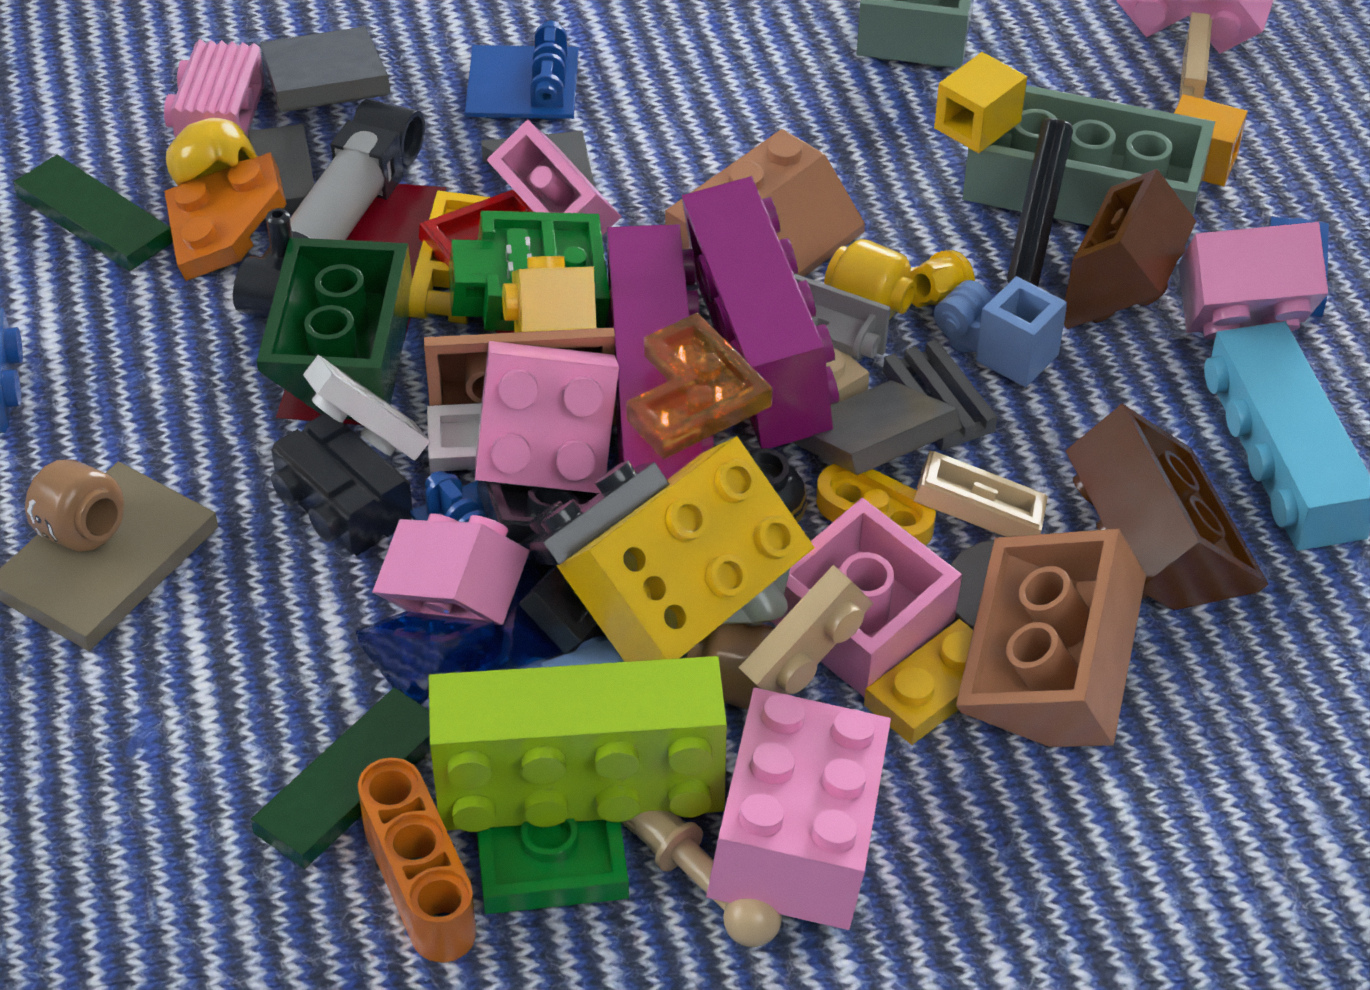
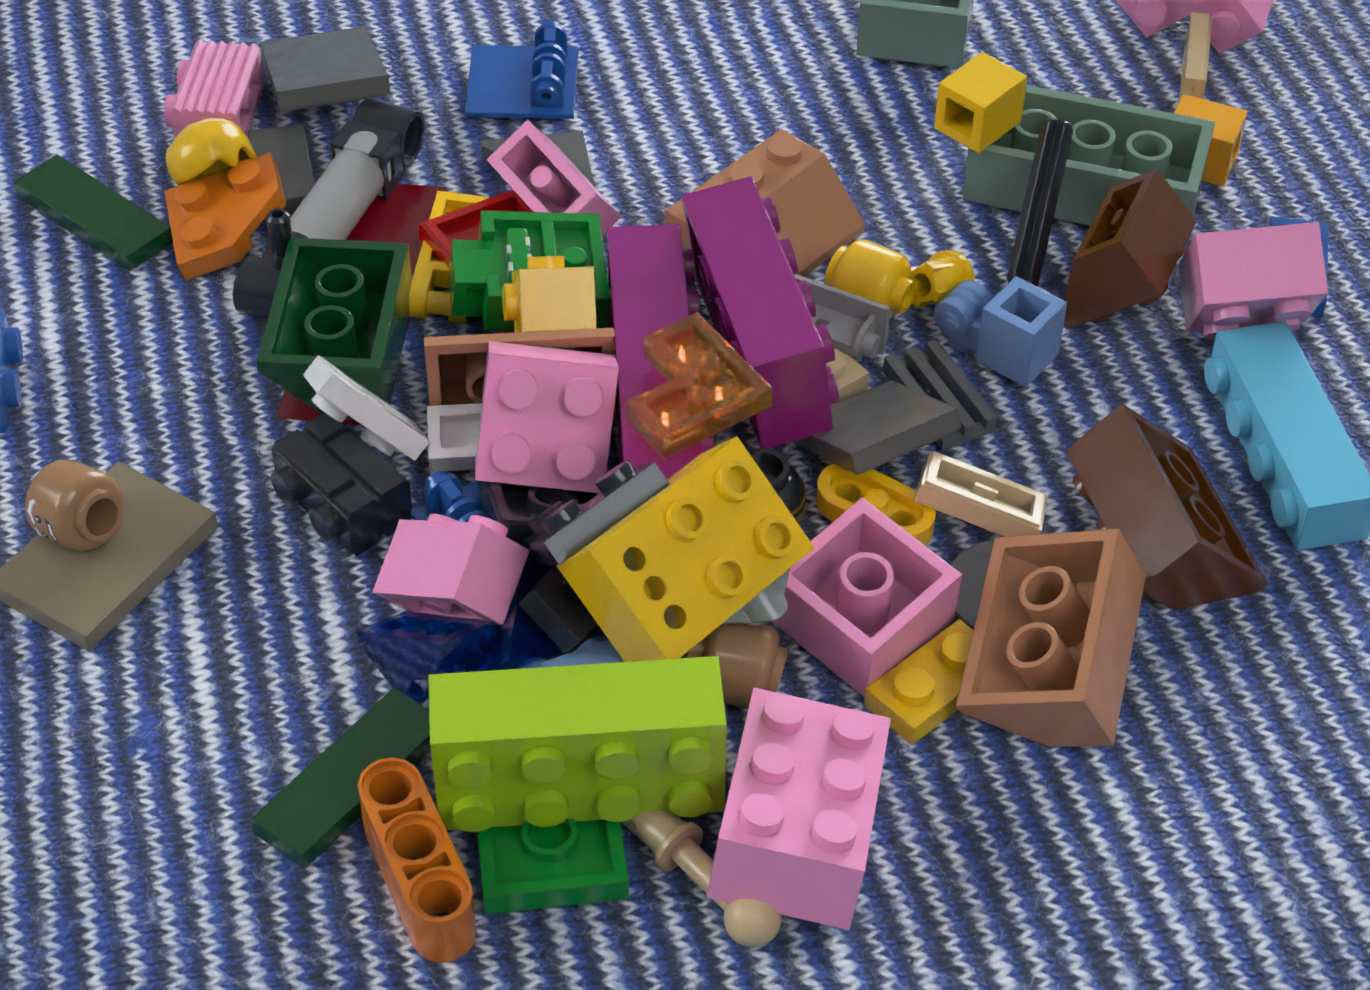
tan plate [738,565,874,695] -> none

